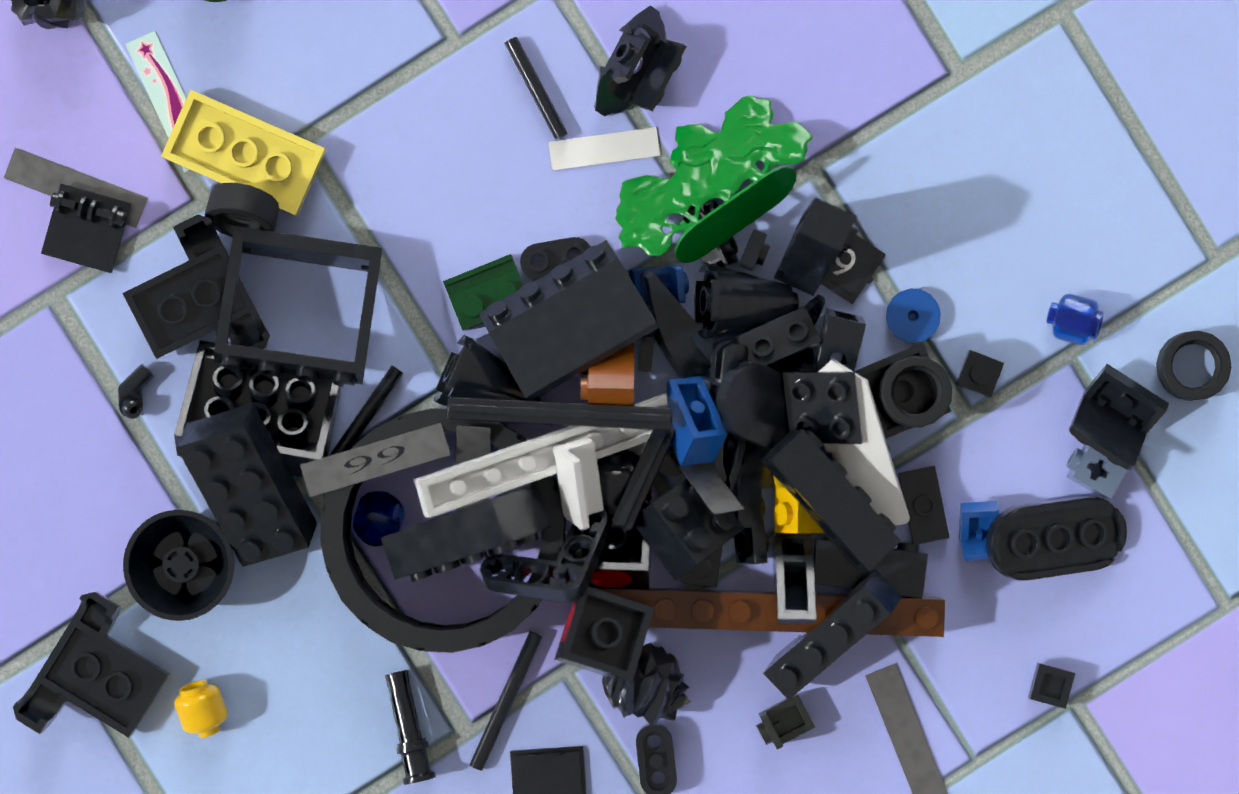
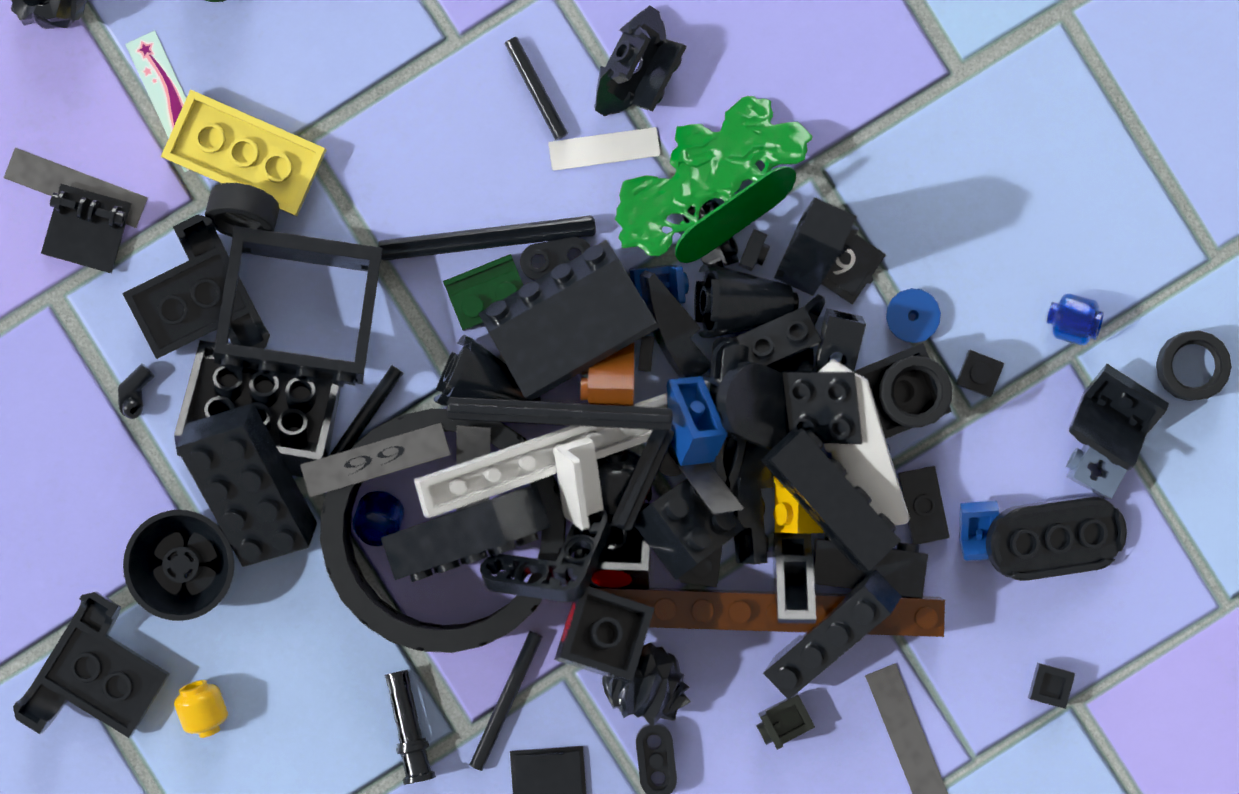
none -> black axle [378,215,596,261]

